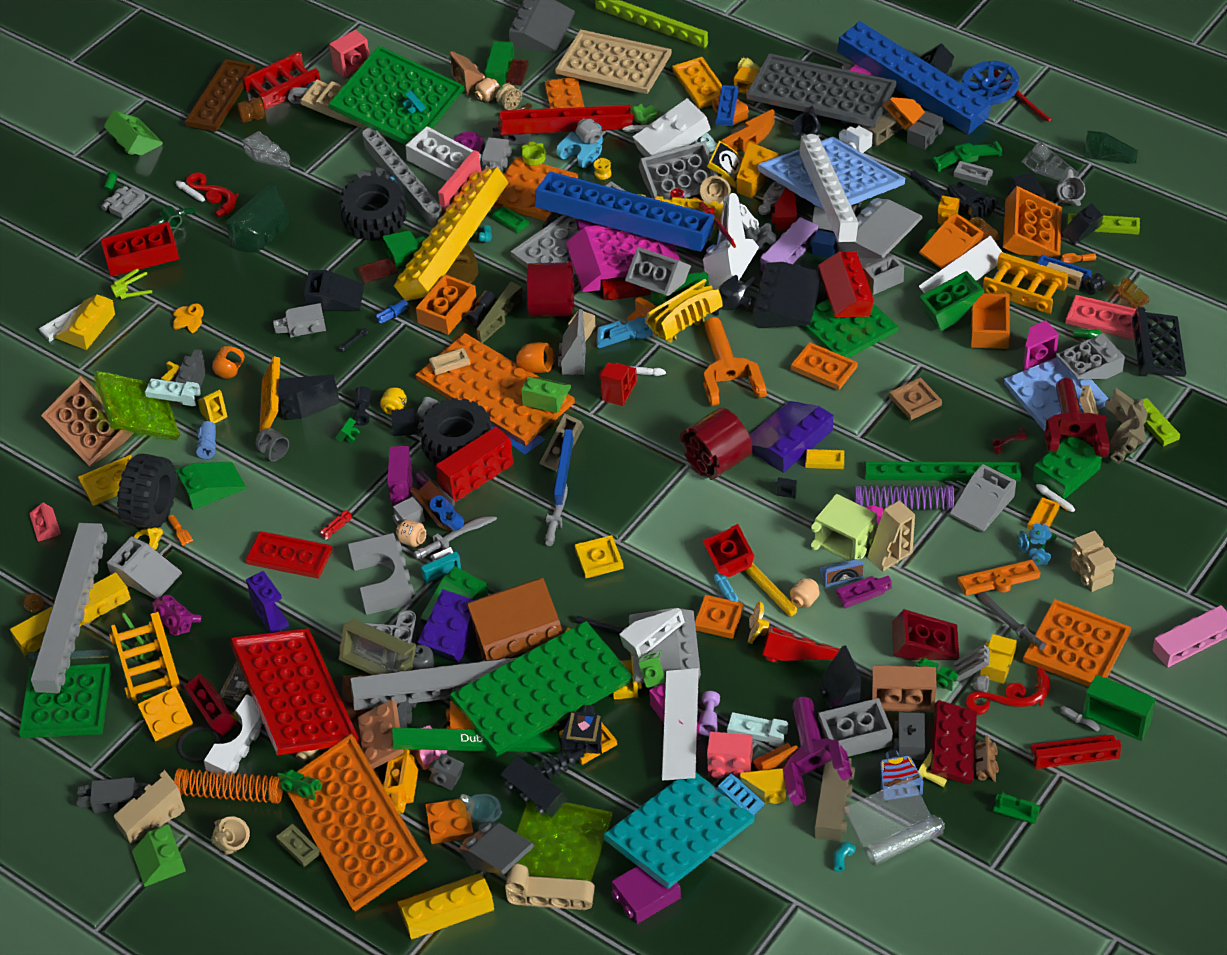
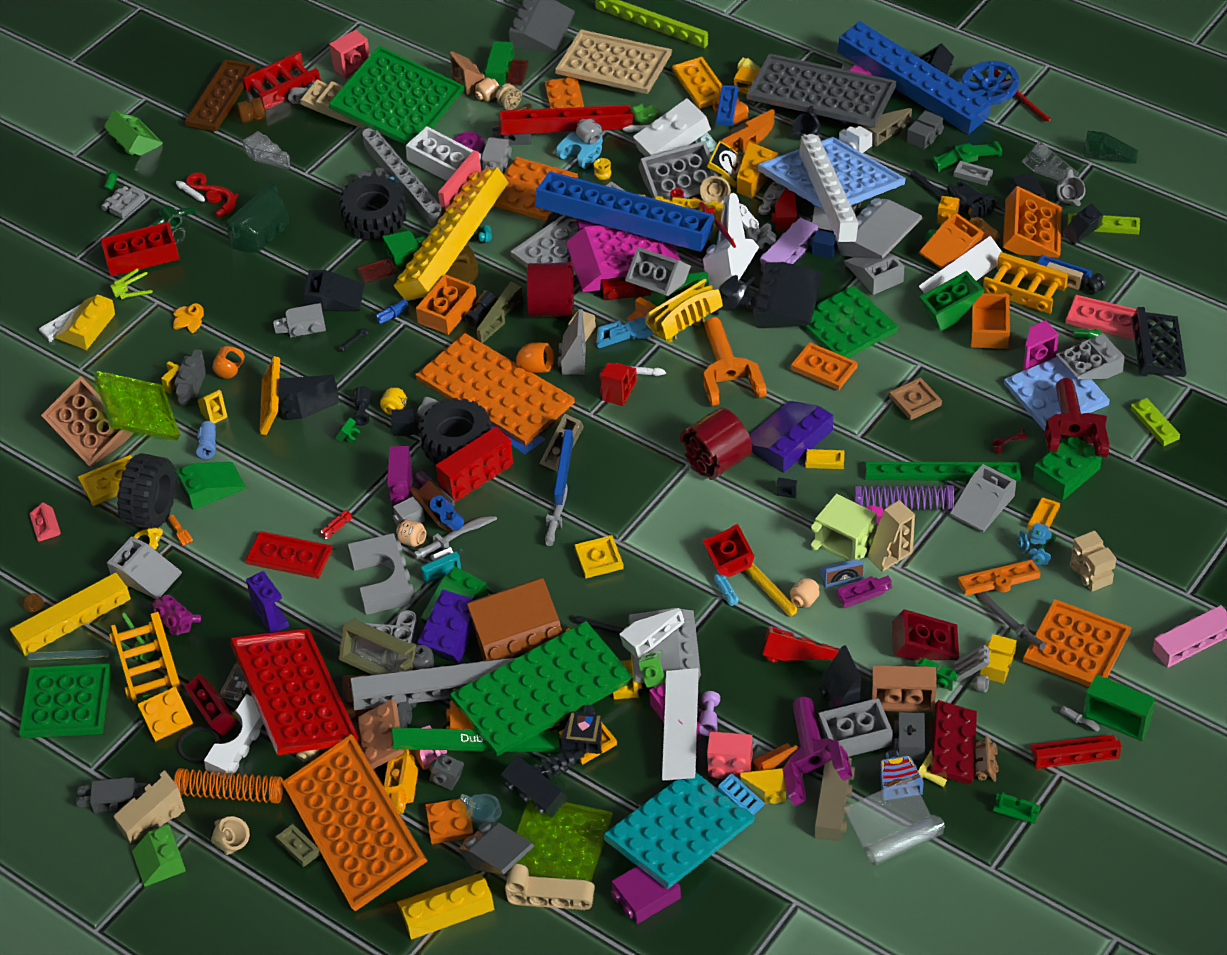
light grey brick [31,523,107,693] -> none
light aqua plate [145,379,201,406] -> none
dark grey helmet [255,428,289,462] -> none
green hinge [277,770,322,801] -> none
teal tile [403,90,425,114] -> none
tan tile [429,348,470,375] -> none
green tile [492,206,529,234] -> none
lime piece [521,141,546,166] -> none
bright green slope [521,377,571,413] -> none
orange plate [695,595,744,639] -> none
light aqua plate [727,712,788,747] -> none
yellow animal [748,601,769,644] -> none
red slope [818,251,874,317] -> none
teal arm [833,841,856,872] -> none
orange slope [883,97,925,130] -> none
red plant [966,667,1051,715] -> none
white piece [1036,484,1075,512] -> none
orange piece [1061,253,1096,263] -> none
tan tile [1079,385,1099,414] -> none
dark tan hips [1105,388,1148,464] -> none
clear orange hinge [1113,278,1150,311] -> none

